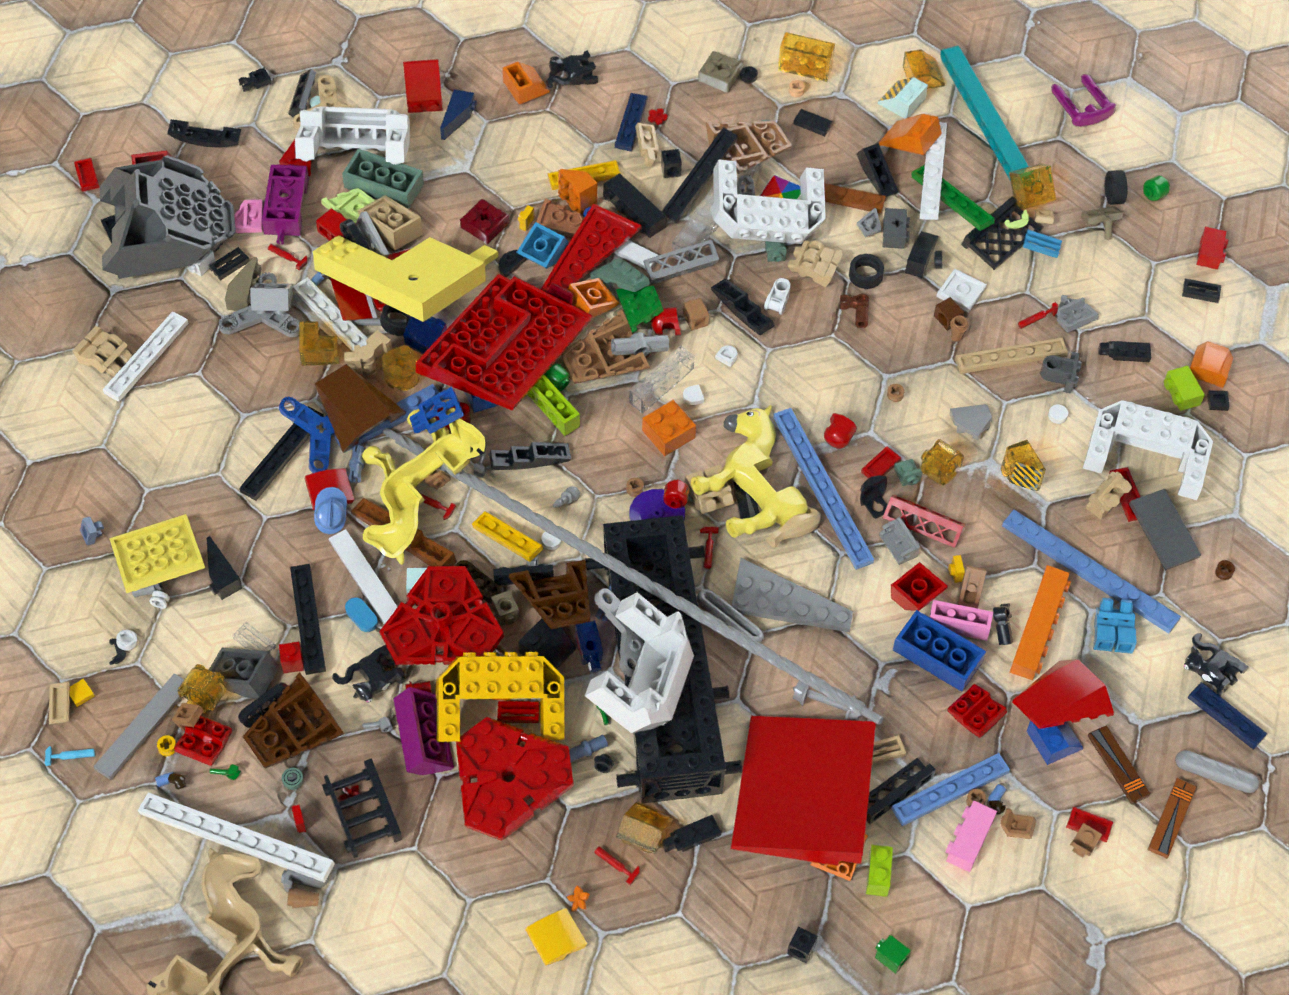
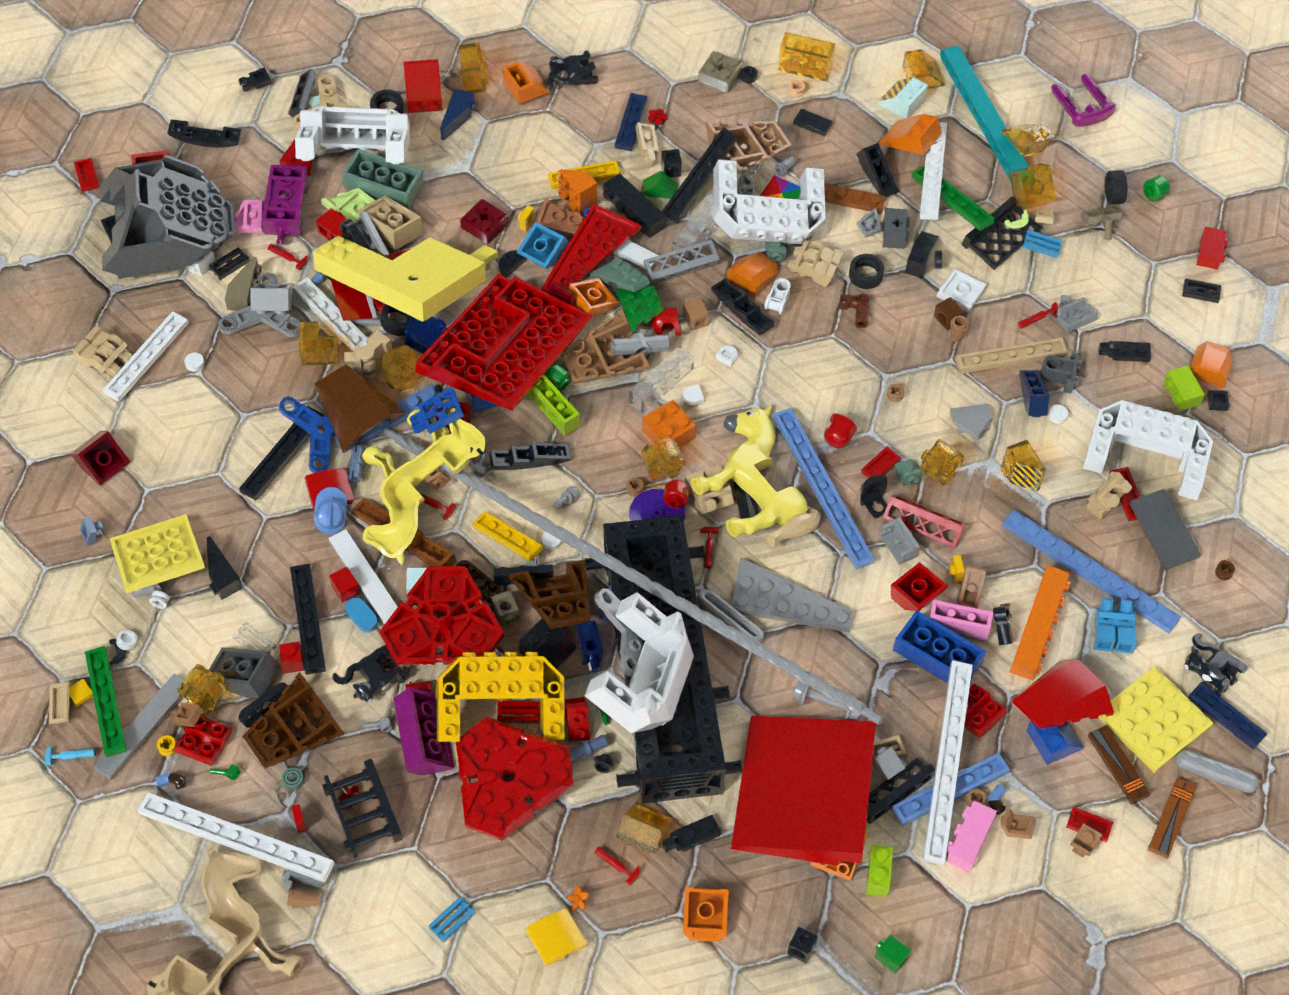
none -> dark red slope [70,431,130,485]
none -> green plate [85,646,127,757]
none -> white tile [184,353,204,372]
none -> red brick [329,566,360,603]
none -> black tyre [370,89,404,114]
none -> dark azure tile [428,897,475,943]
none -> clear yellow brick [459,42,489,93]
none -> red pin [564,697,590,742]
none -> green slope [641,171,678,199]
none -> clear yellow brick [641,437,685,481]
none -> orange slope [683,887,729,942]
none -> orange slope [727,252,779,297]
none -> light grey pin [774,155,796,176]
none -> light grey brick [872,746,905,781]
none -> white plate [922,661,973,865]
none -> clear yellow slope [1001,124,1054,157]
none -> dark blue slope [1019,370,1049,418]
none -> light yellow plate [1098,666,1214,773]

